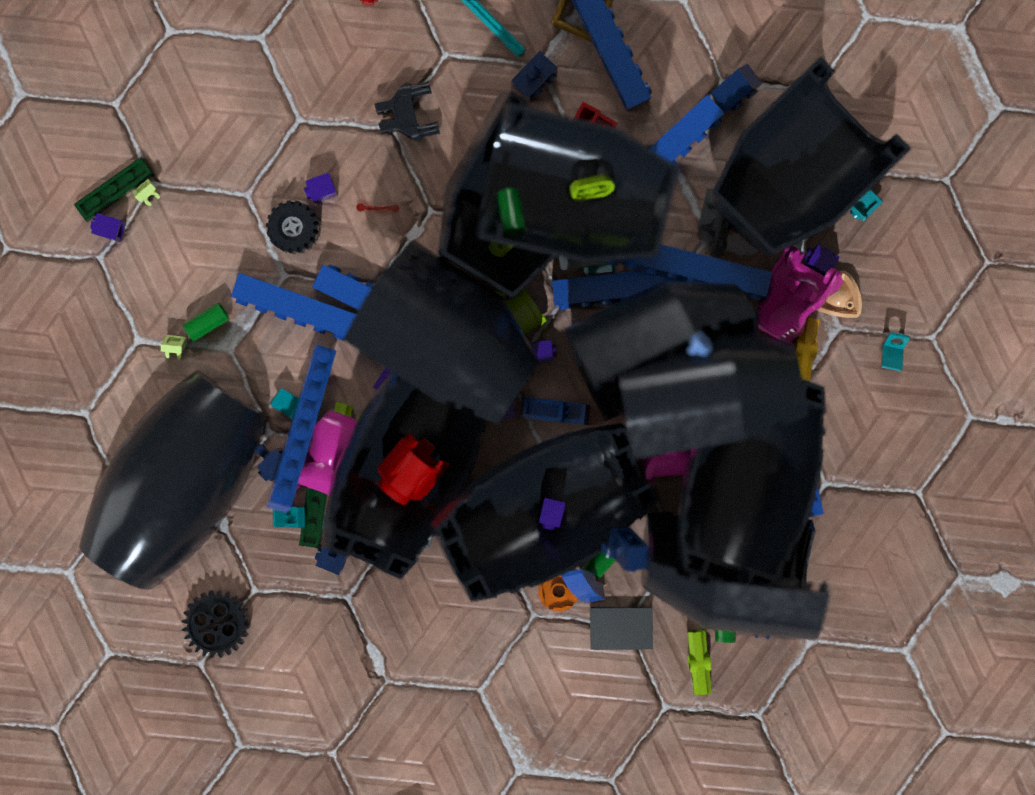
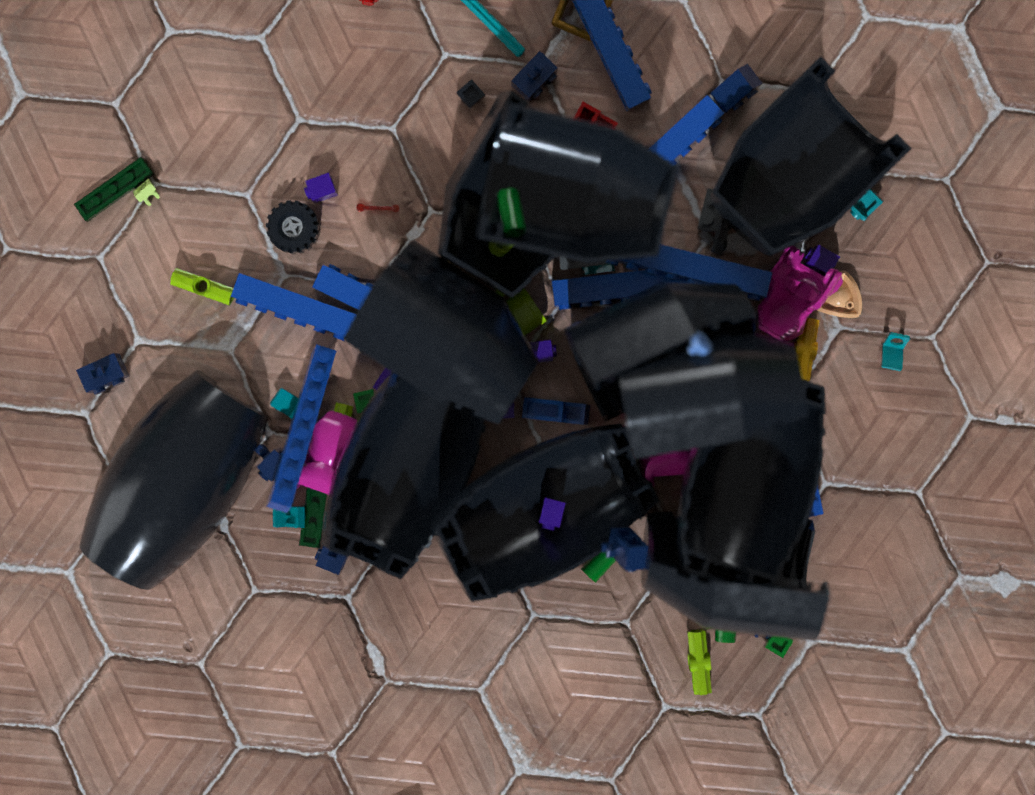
dark purple brick [90,213,126,243] -> none
yellowish green tile [161,335,187,360] -> none
black gear [182,590,251,658] -> none
green pin [183,302,230,341] -> none
black connector [374,81,440,142] -> none
red piece [378,433,450,505] -> none
orange tile [538,575,578,612] -> none
blue slope [562,569,605,603] -> none
lime plate [570,175,614,201] -> none
dark grey tile [590,607,653,650] -> none
none -> dark blue brick [76,353,130,395]
none -> lime piece [170,268,234,306]
none -> green plate [353,389,375,414]
none -> black plate [456,79,485,109]
none -> green plate [764,636,794,658]

